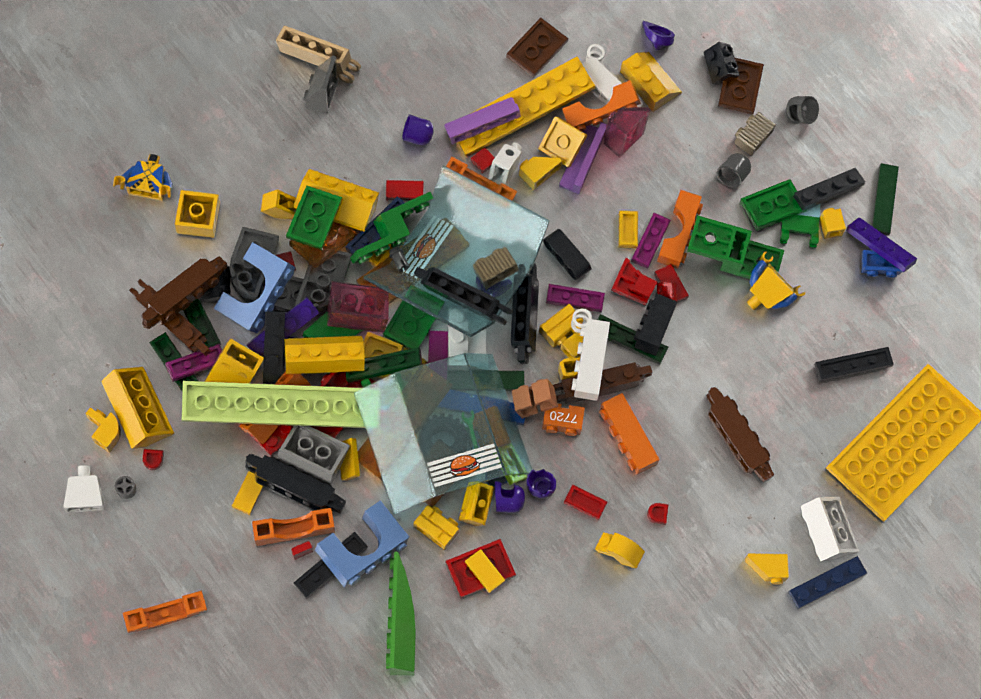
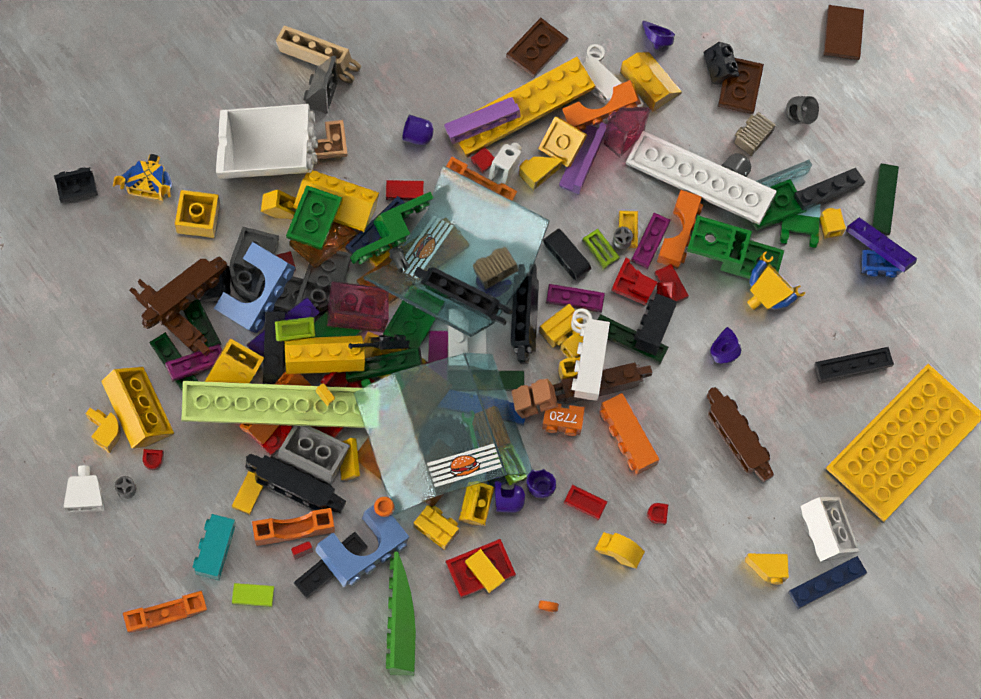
none -> black bracket [54,167,98,203]
none -> teal brick [193,514,236,581]
none -> white cylinder [216,104,318,179]
none -> lime tile [232,583,274,607]
none -> lime tile [275,317,315,341]
none -> light nougat brick [315,120,348,160]
none -> yellow tile [316,383,335,406]
none -> black piece [348,334,410,350]
none -> orange tile [374,497,395,517]
none -> orange tile [538,601,559,612]
none -> lime tile [582,229,620,269]
none -> flat silver wheel [613,227,633,250]
none -> white plate [626,131,776,225]
none -> dark purple piece [710,327,742,363]
none -> clear light blue tile [756,160,812,187]
none -> reddish brown tile [823,5,864,60]

